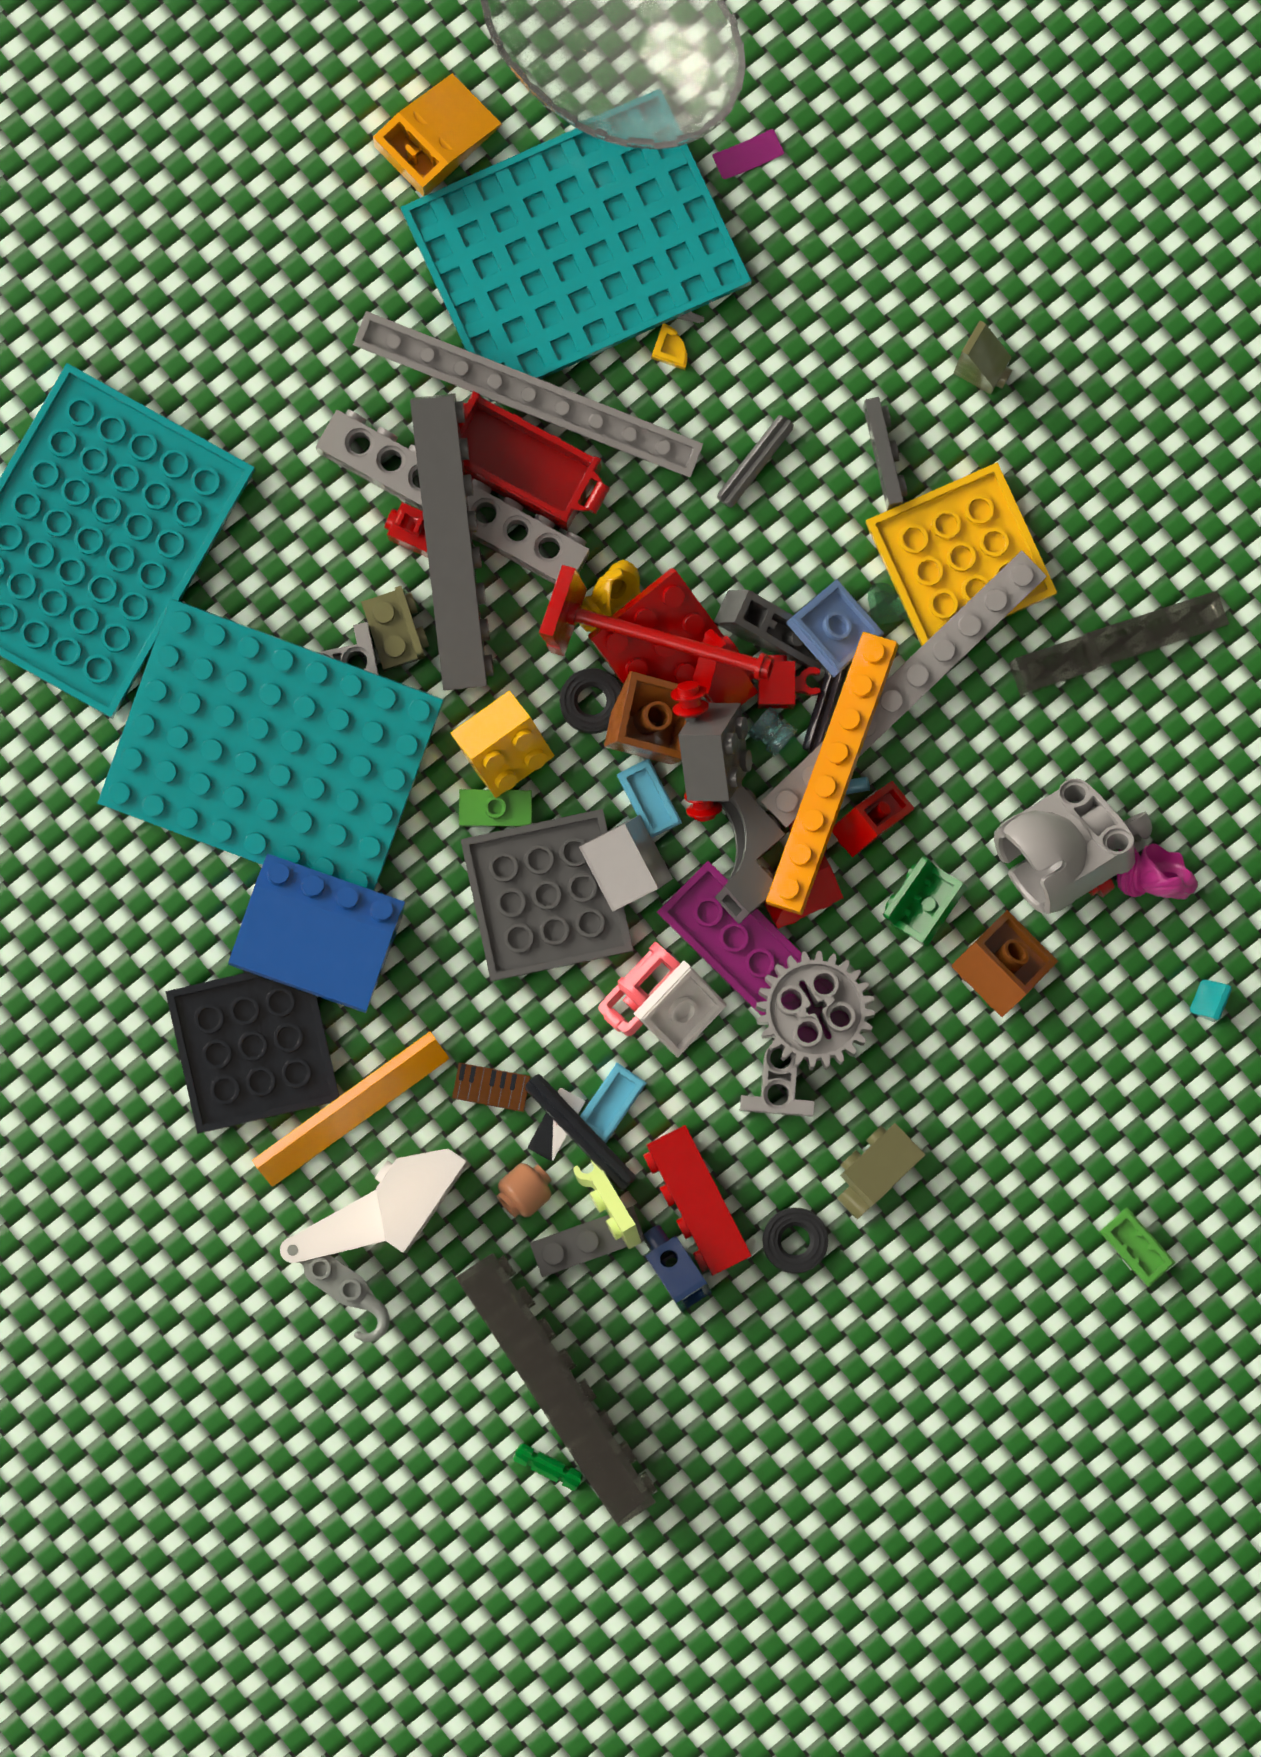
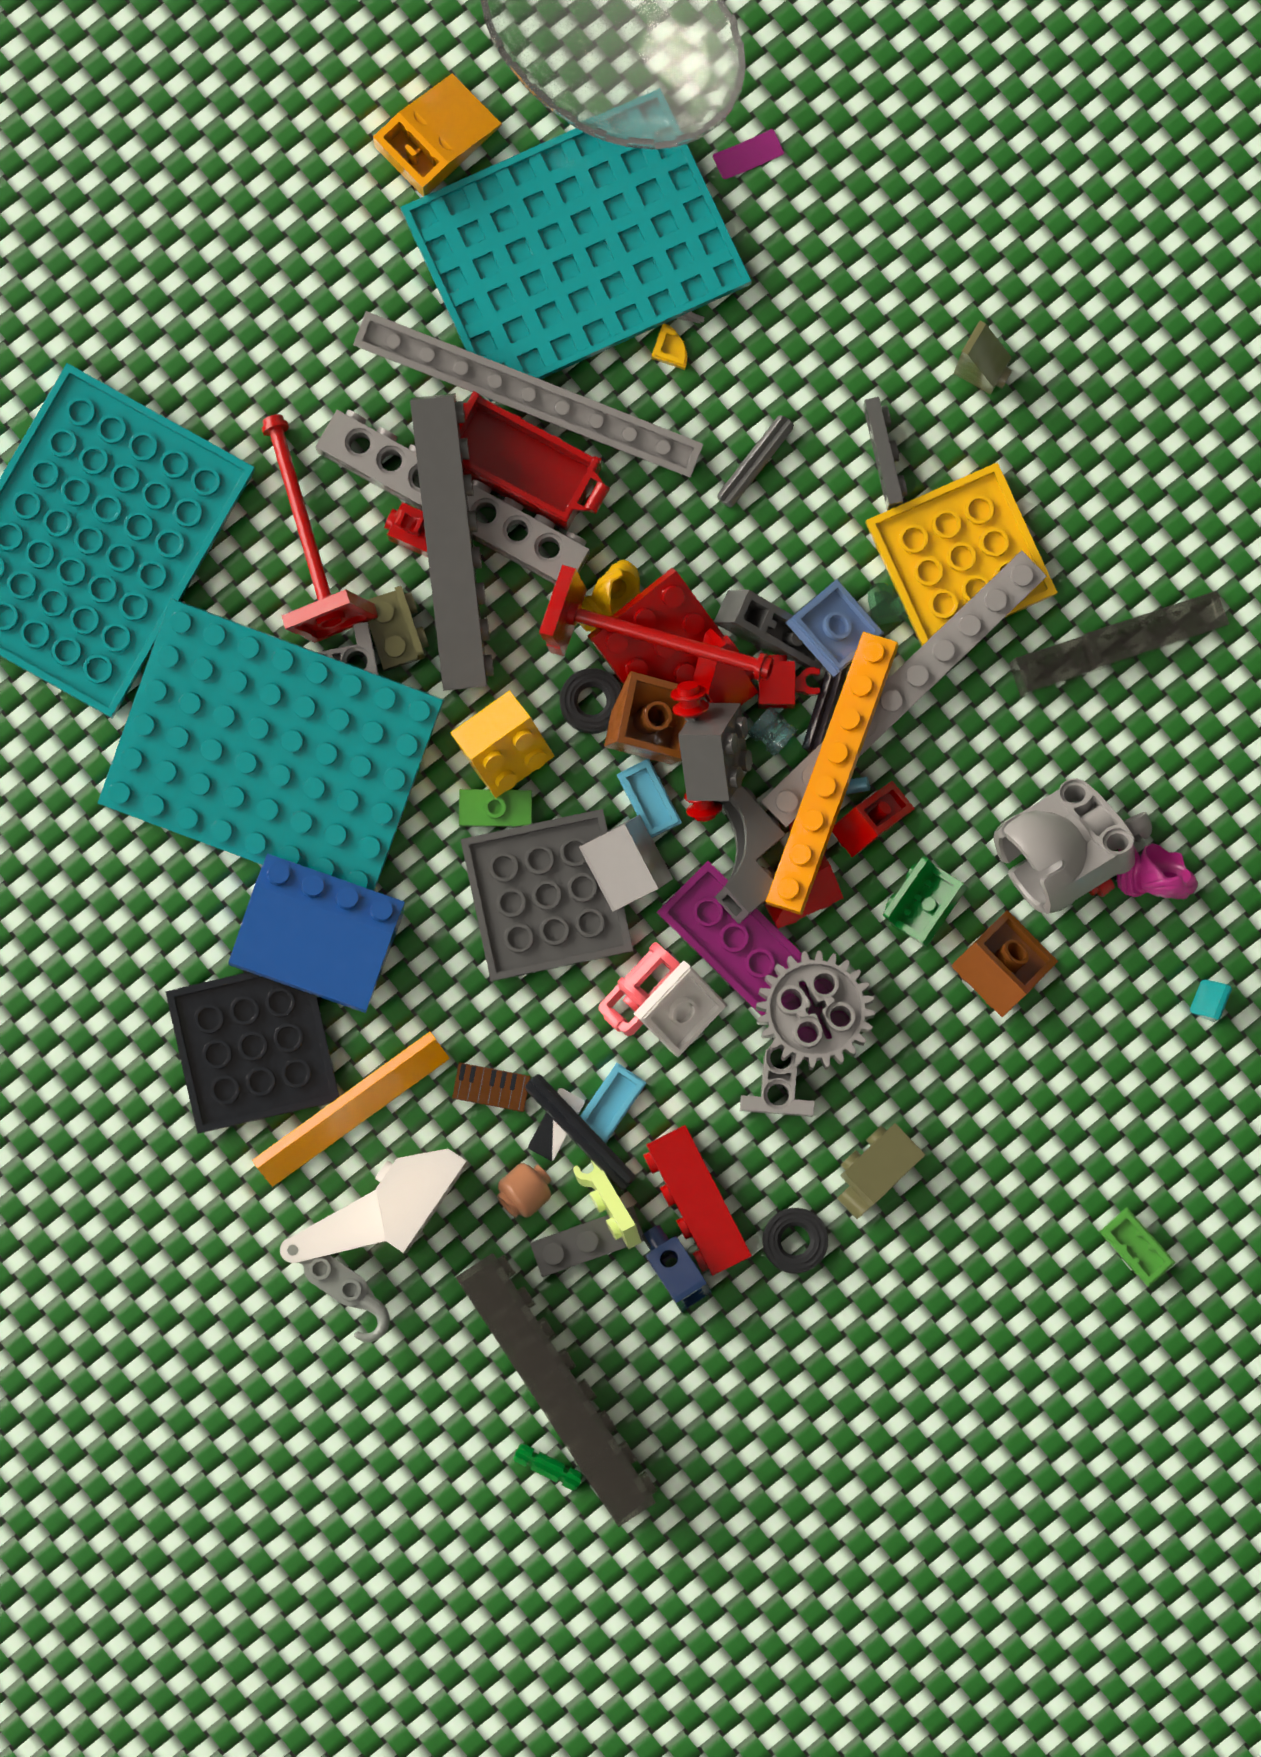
none -> red tile [262,414,378,643]

